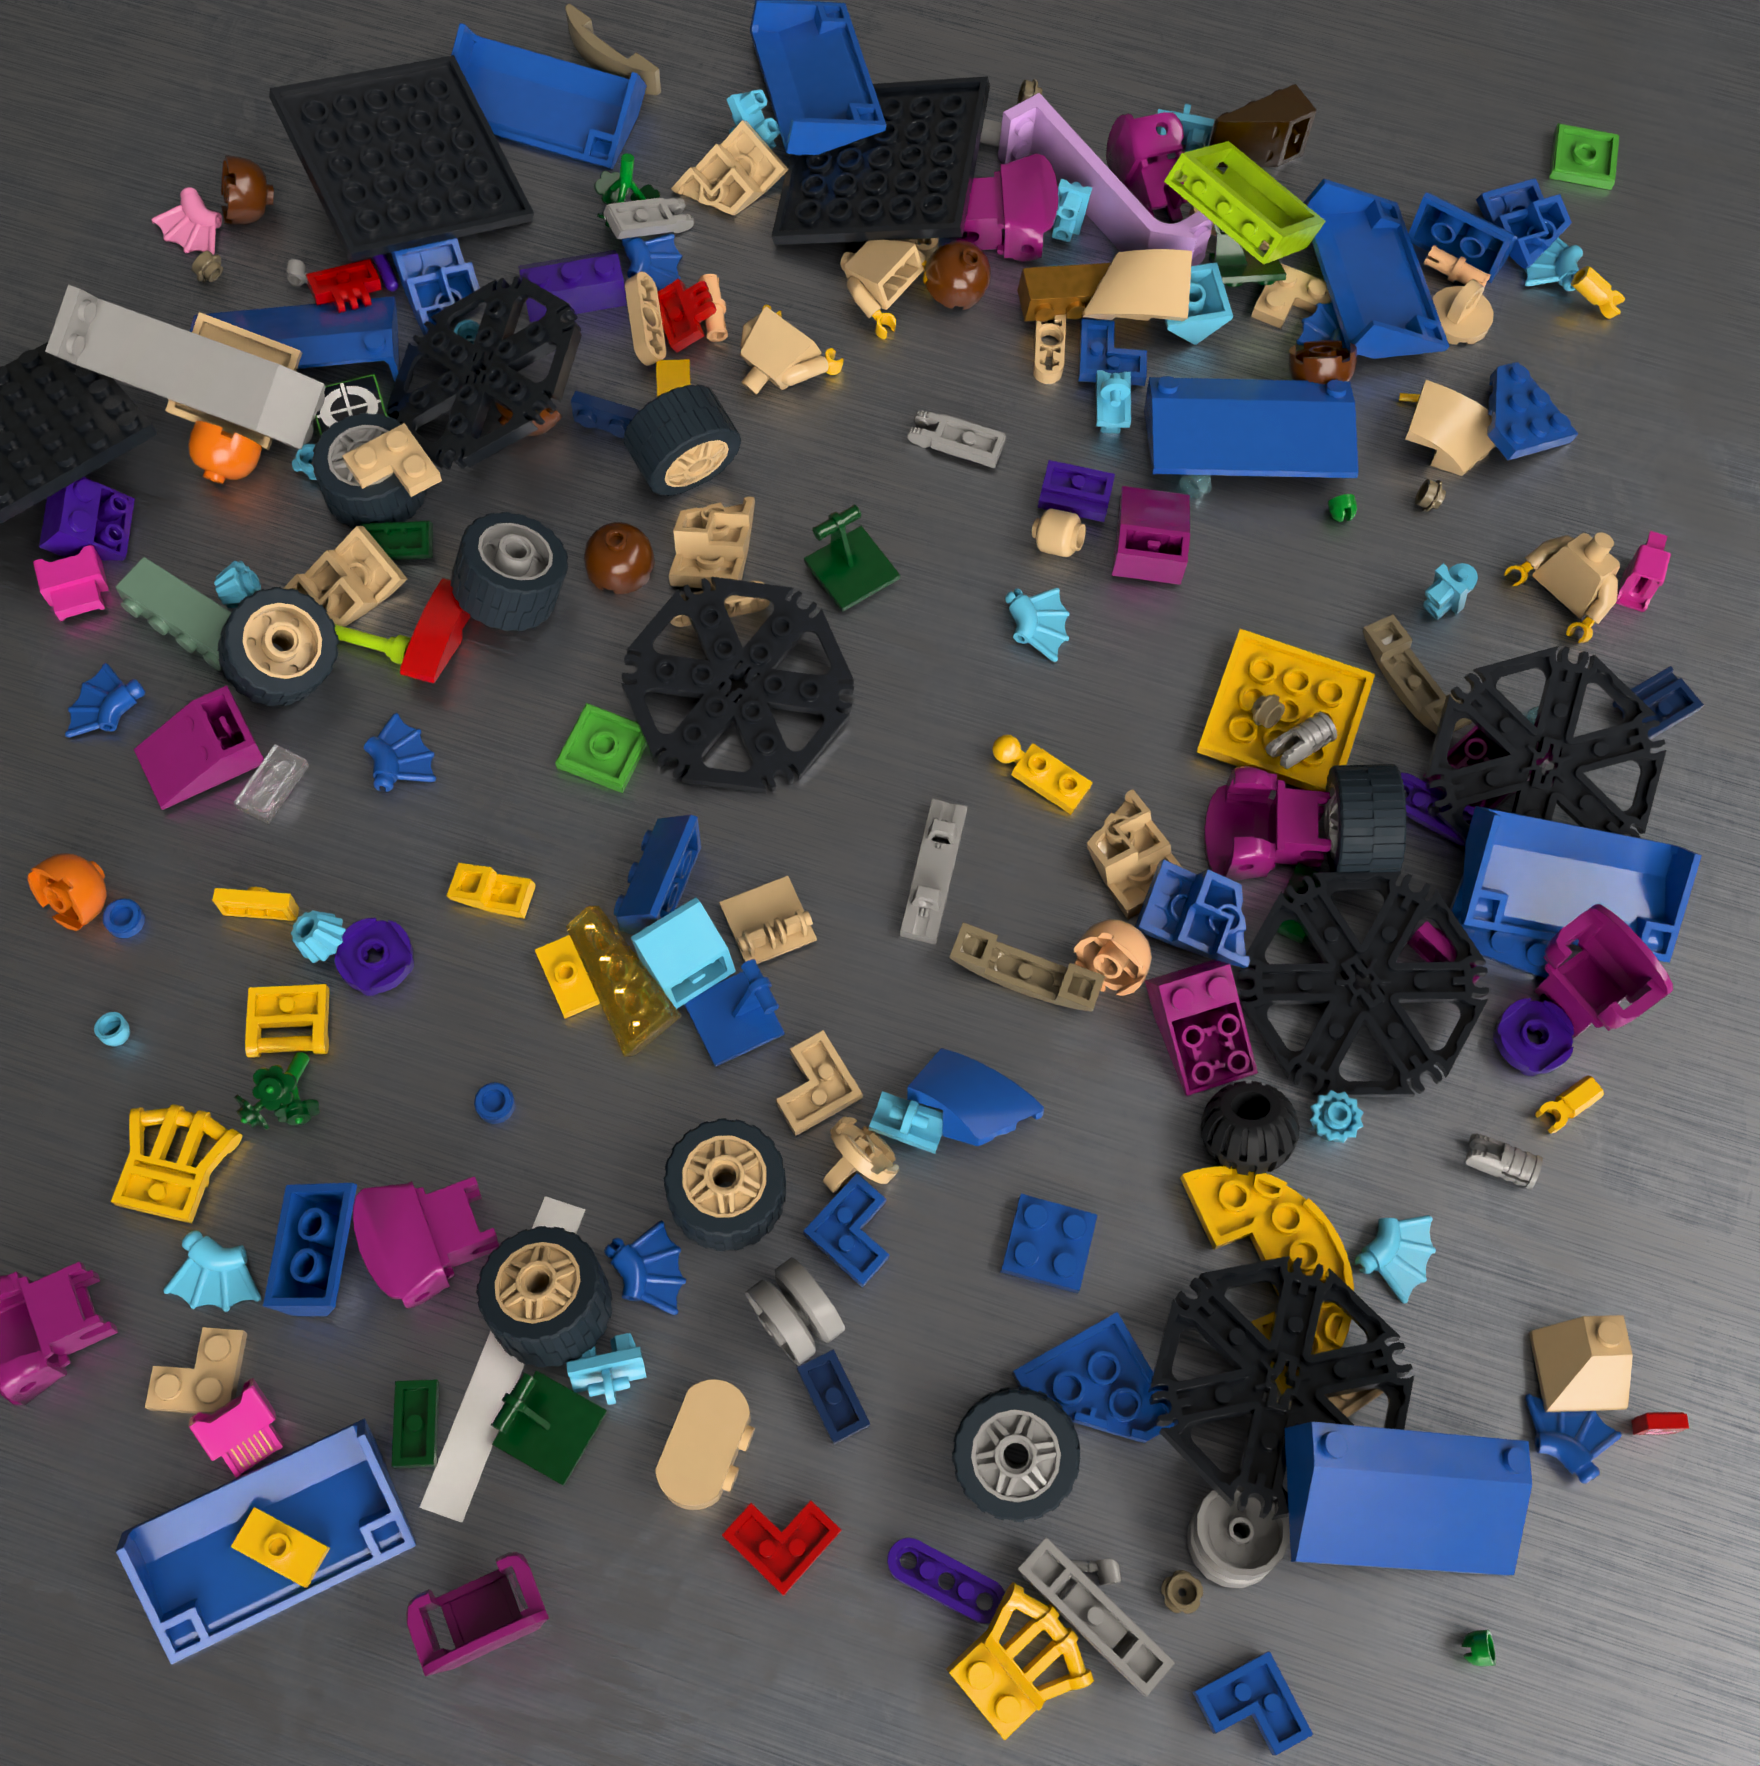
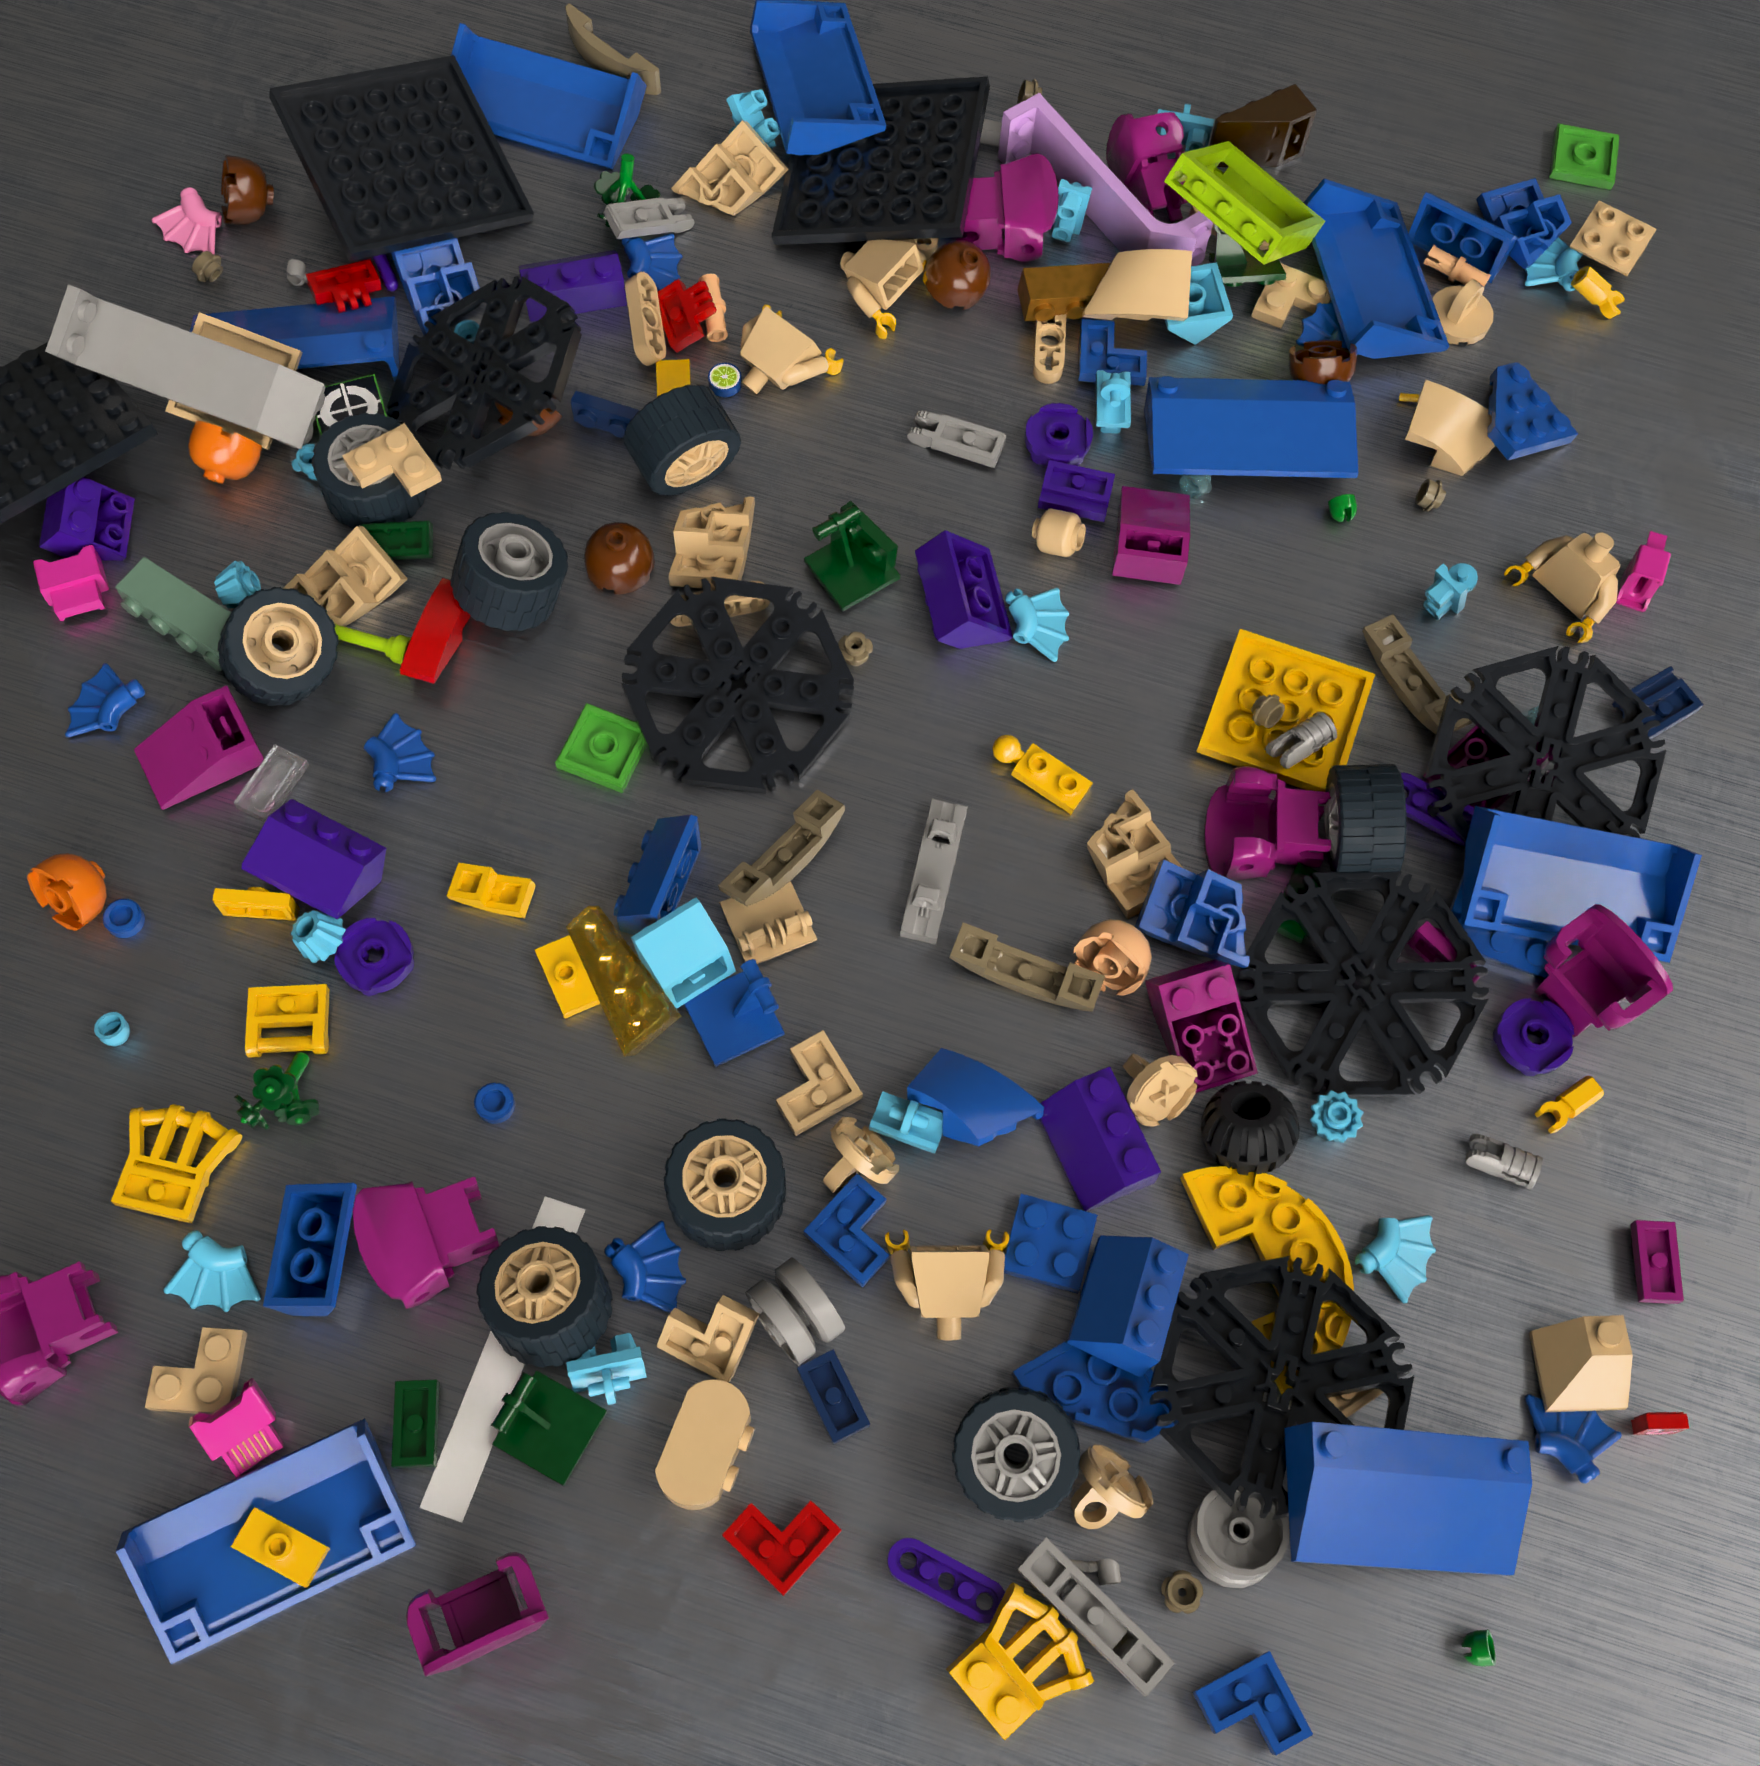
none -> dark purple slope [241,799,387,919]
none -> tan plate [656,1295,760,1383]
none -> tile [708,363,742,397]
none -> dark tan slope [718,790,845,906]
none -> dark tan plate [838,632,873,666]
none -> dark green plate [840,501,898,573]
none -> tan torso [885,1229,1010,1341]
none -> dark purple slope [915,530,1013,649]
none -> dark purple plate [1024,403,1093,466]
none -> dark purple slope [1040,1066,1161,1212]
none -> blue slope [1066,1235,1189,1377]
none -> tan tile [1071,1444,1154,1529]
none -> tan tile [1123,1053,1198,1127]
none -> tan hinge [1569,200,1657,276]
none -> magenta plate [1630,1220,1684,1304]

